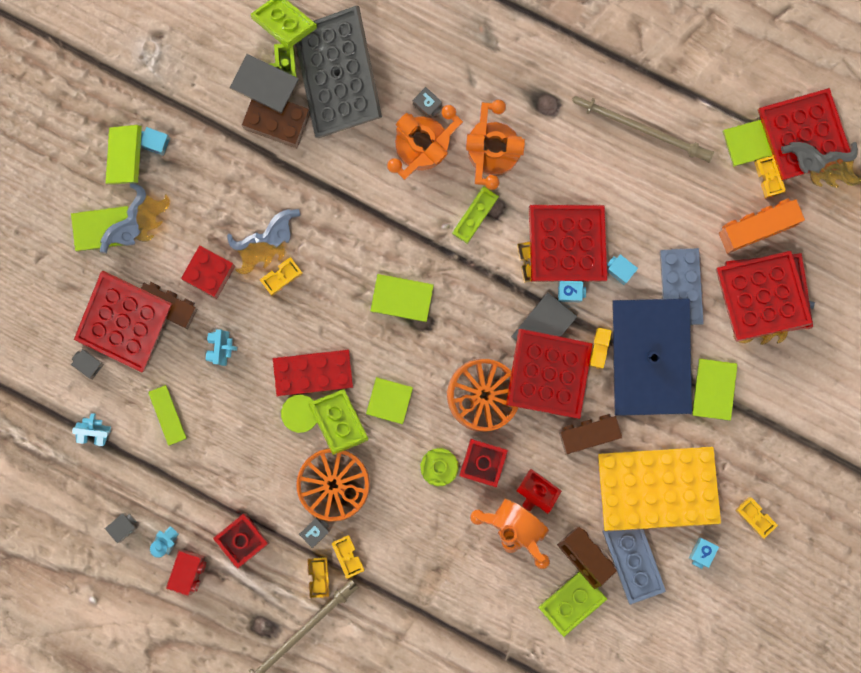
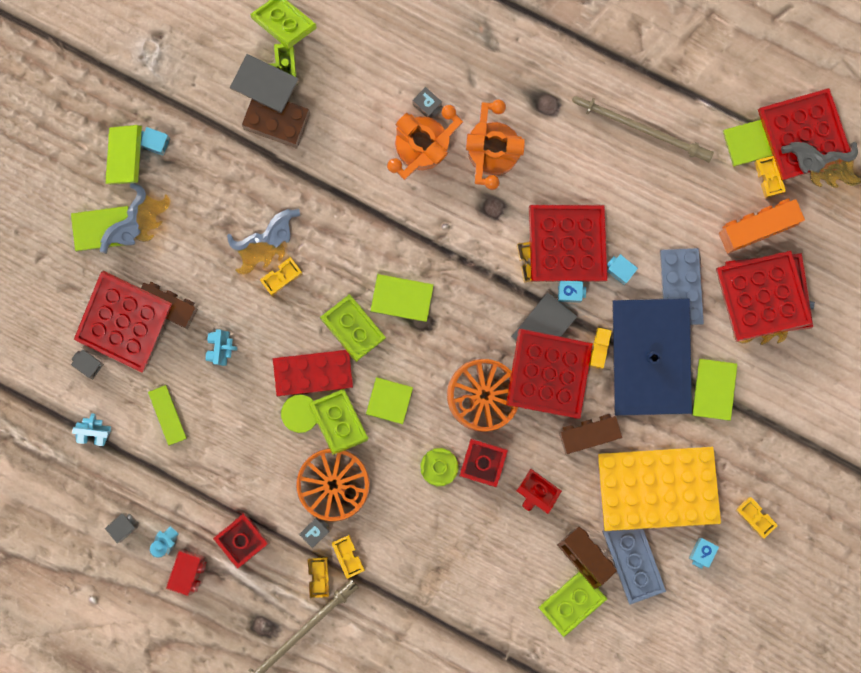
red brick [181,245,235,299] -> none
dark grey piece [296,6,382,138] -> none
lime tile [452,186,499,244] -> none
orange piece [470,499,550,569] -> none
none -> lime tile [320,294,386,362]

